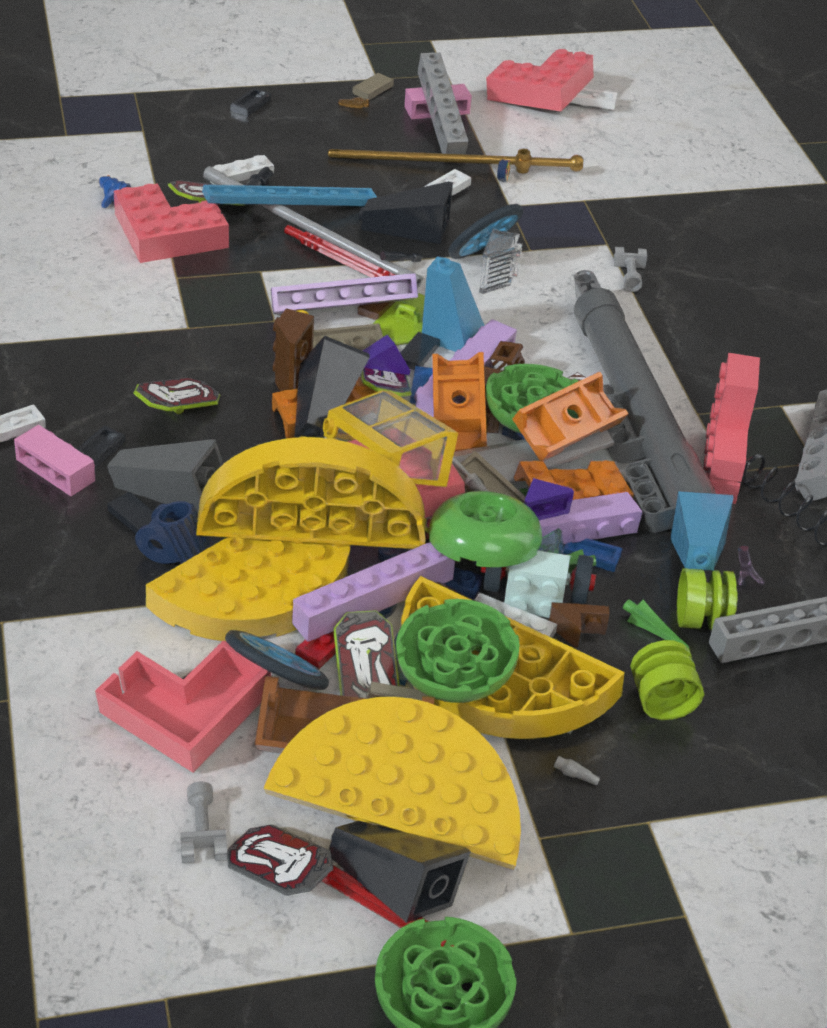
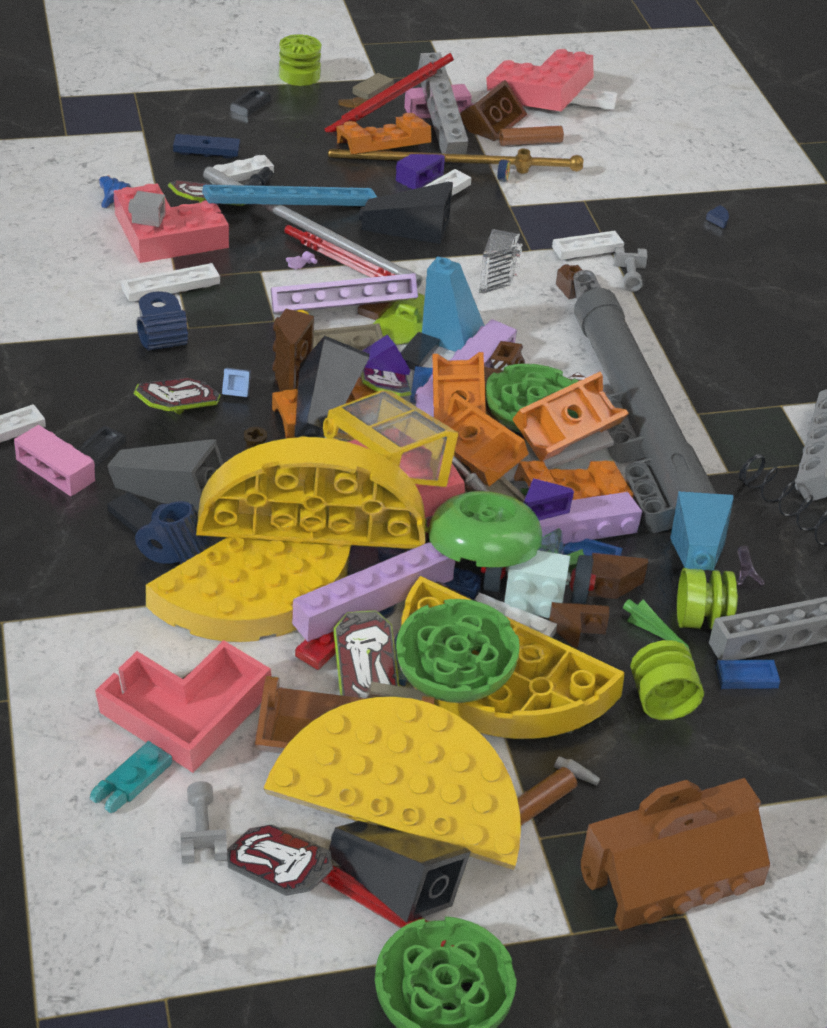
black wedge [225,630,329,690] -> none
black piece [380,251,423,262] -> none
wedge [448,204,523,259] -> none
coral piece [703,353,760,504] -> none
none -> teal hinge [89,741,172,814]
none -> white plate [121,263,220,302]
none -> light grey brick [128,191,166,227]
none -> dark blue piece [136,291,188,350]
none -> dark blue tile [173,134,240,158]
none -> light blue tile [222,368,251,397]
none -> dark brown bush [244,427,267,451]
none -> lime wheel [279,34,322,86]
none -> lavender piece [286,251,317,270]
none -> red axle [325,53,454,132]
none -> orange piece [337,113,431,154]
none -> dark purple slope [396,154,445,189]
none -> orange piece [438,393,529,487]
none -> reddish brown slope [460,80,527,141]
none -> dark orange piece [499,125,564,146]
none -> dark orange piece [517,767,577,826]
none -> white plate [552,231,624,260]
none -> reddish brown brick [556,264,582,299]
none -> dark orange piece [581,778,770,931]
none -> reddish brown slope [588,553,648,599]
none -> dark blue tile [706,205,729,228]
none -> blue tile [715,660,780,689]

